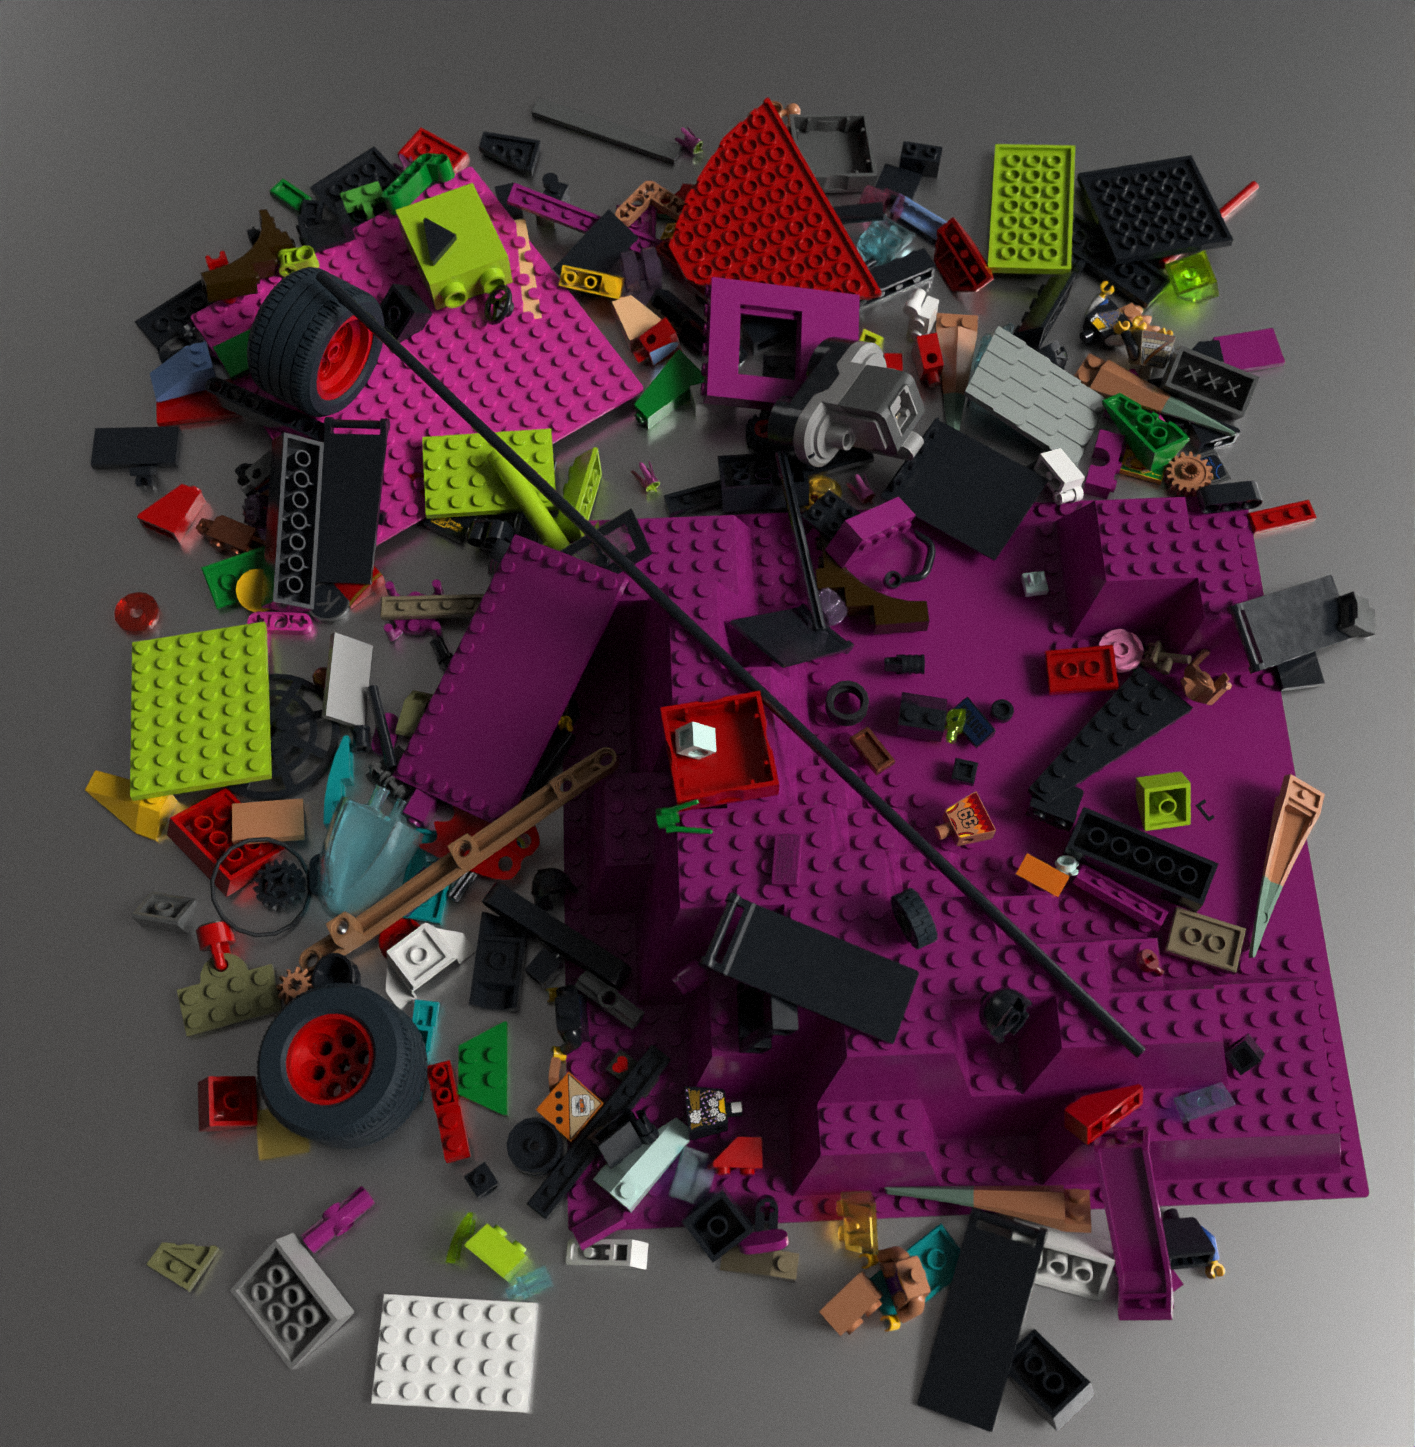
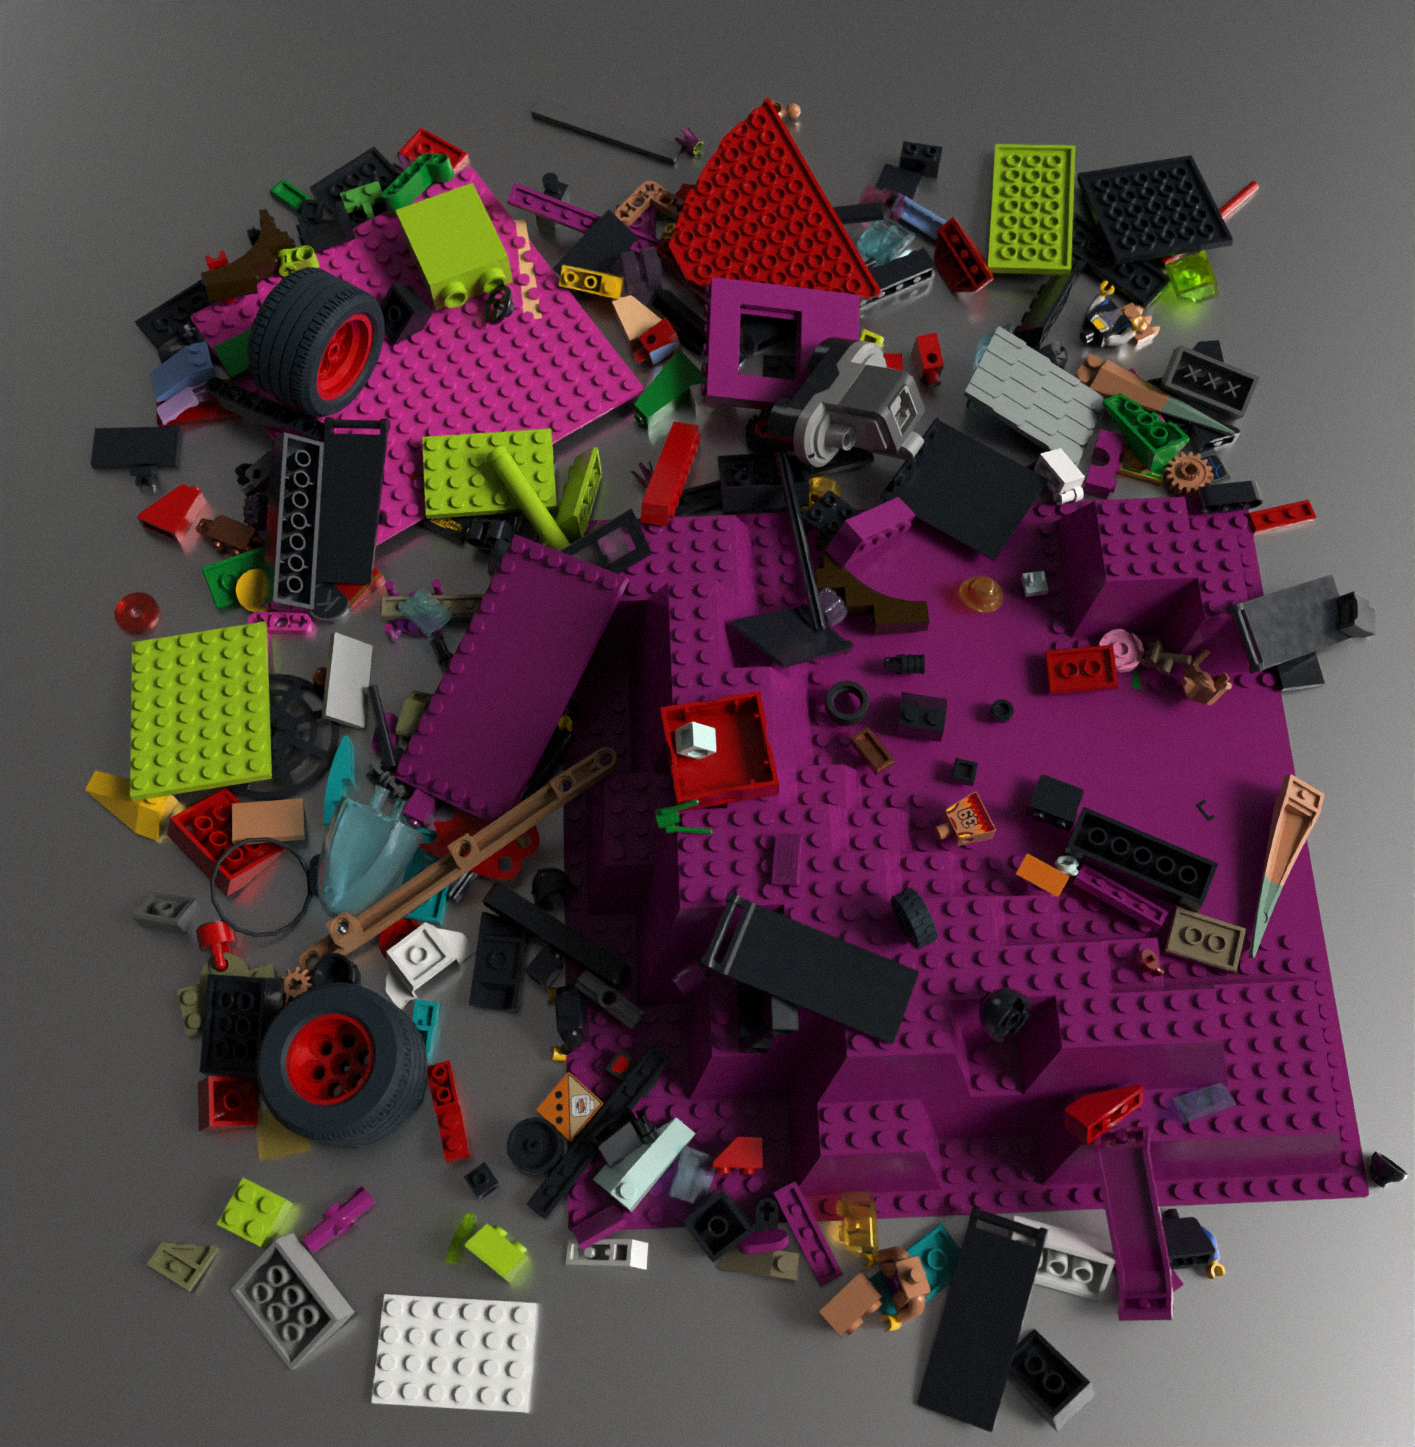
black gear [253,859,306,911] -> none
black piece [316,271,1146,1058] -> none
black bush [350,725,372,753] -> none
black tile [423,218,457,266] -> none
green wing [458,1021,508,1117] -> none
black wing [479,131,541,176] -> none
black tile [495,182,524,220] -> none
clear light blue hinge [505,1265,554,1300] -> none
nougat tile [548,1057,561,1092] -> none
torso [685,1086,742,1141] -> none
dark grey tile [787,113,878,193] -> none
flat silver piece [846,473,876,504] -> none
black hinge [883,571,902,590] -> none
nougat plate [885,1185,1091,1233] -> none
black animal [902,530,936,583] -> none
white hinge [903,288,939,340] -> none
nougat plate [935,313,978,431] -> none
clear neon green piece [944,709,966,744] -> none
slope [947,697,996,748] -> none
black wing [1027,666,1193,804] -> none
torso [1113,321,1176,380] -> none
lime slope [1136,771,1191,831] -> none
magenta tile [1212,328,1285,372] -> none
black brick [1224,1033,1265,1076] -> none
none -> lavender arm [156,382,211,426]
none -> black slope [199,974,285,1078]
none -> lime brick [217,1178,293,1250]
none -> clear light blue plate [399,587,453,637]
none -> red brick [640,422,701,527]
none -> magenta plate [773,1181,843,1286]
none -> clear yellow hat [959,576,1004,612]
none -> black piece [1371,1151,1408,1188]

